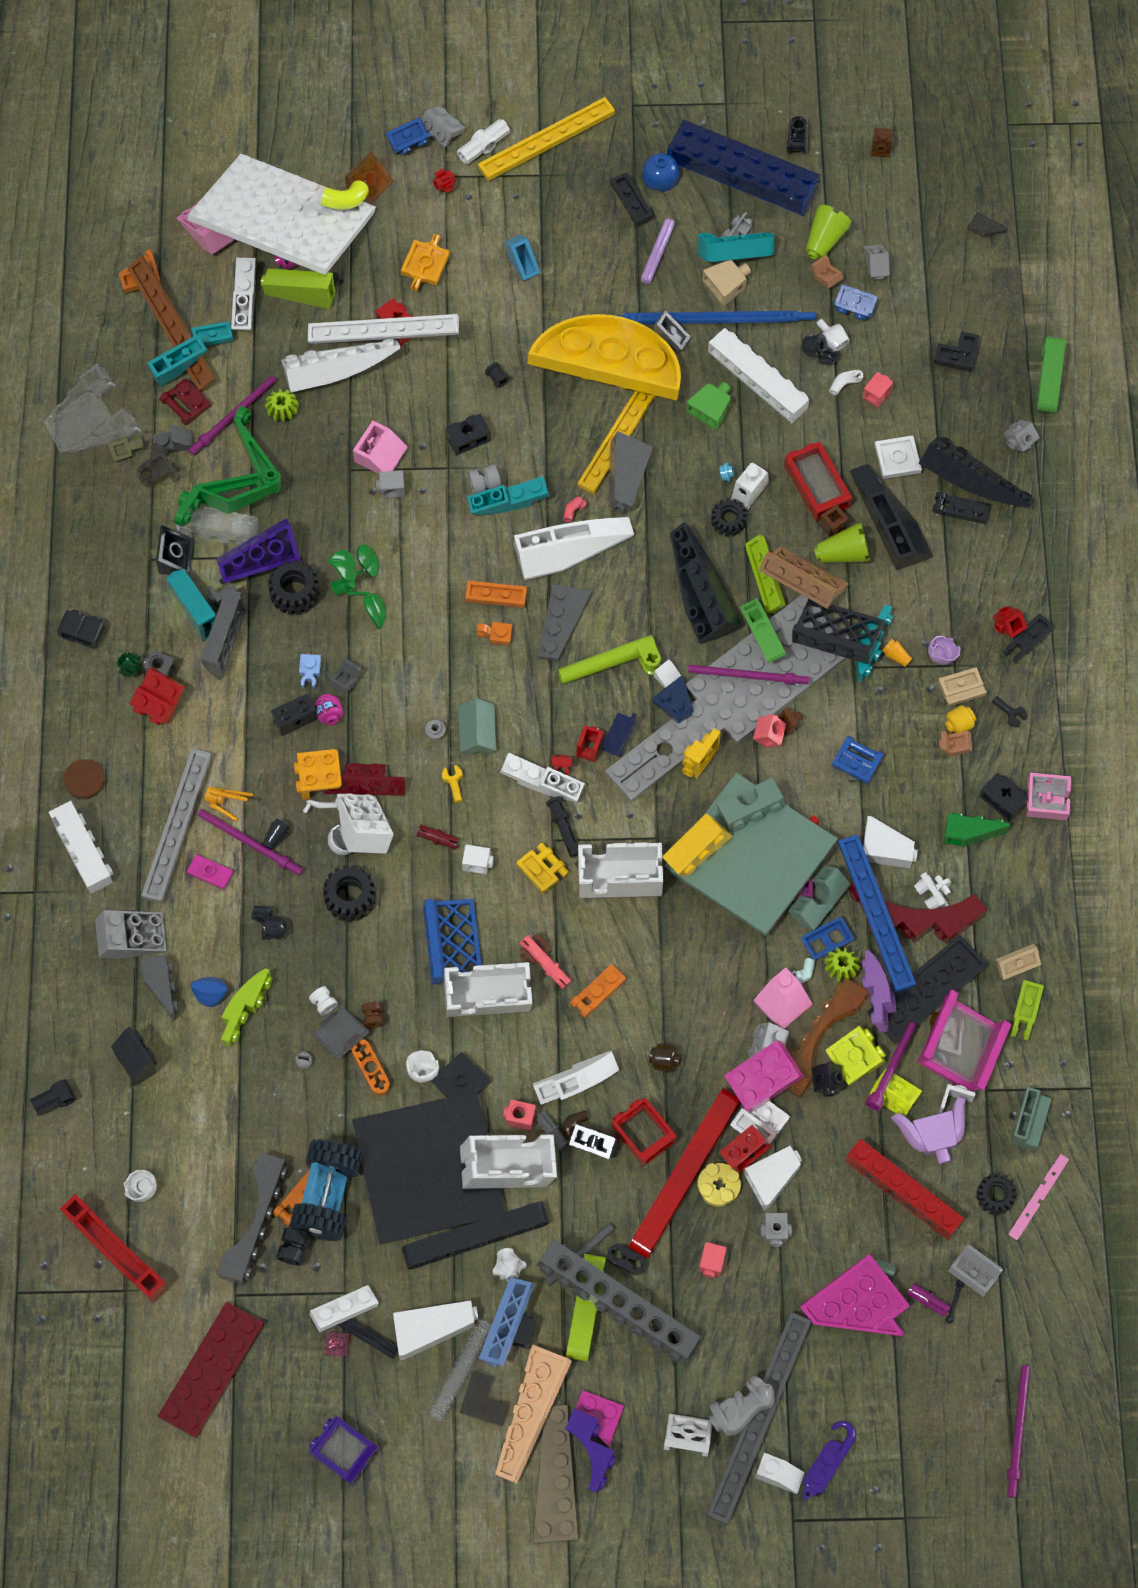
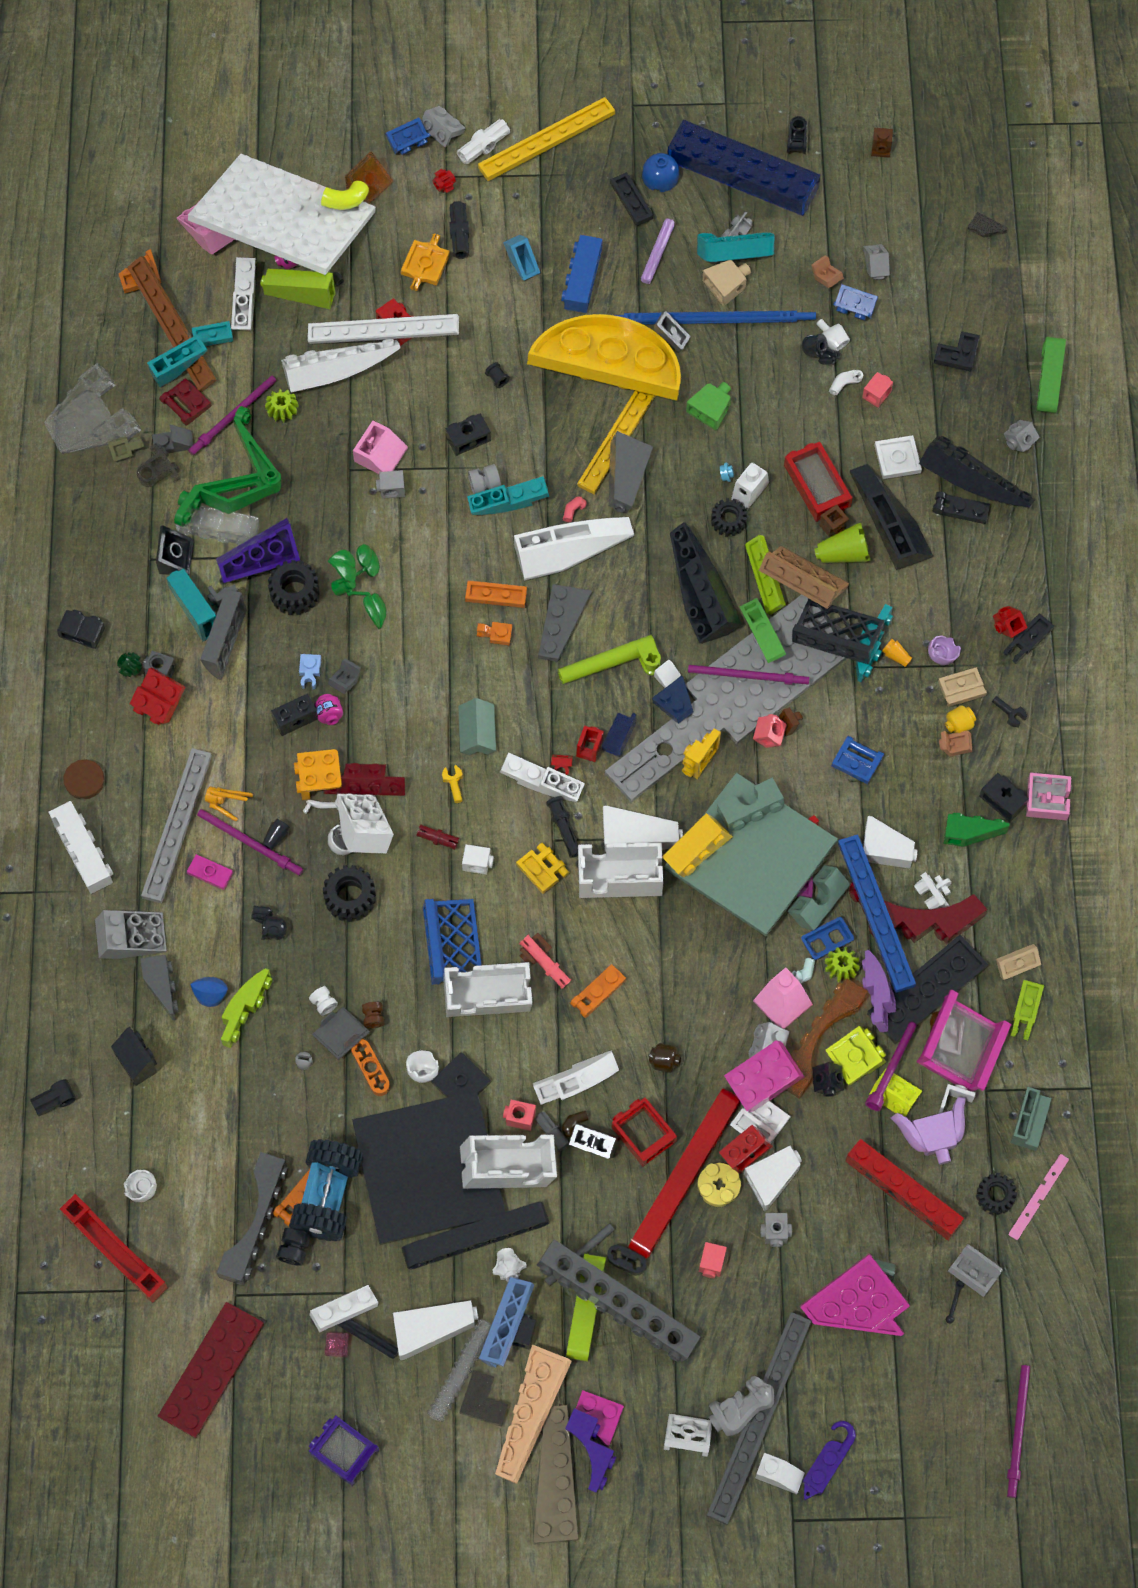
light grey plate [425,720,446,740] -> none
white brick [708,328,809,423] -> none
lime cone [806,205,851,260] -> none
magenta axle [907,1283,950,1317] -> none
none -> black piece [449,201,469,259]
none -> blue brick [561,235,602,313]
none -> white slope [603,806,683,852]

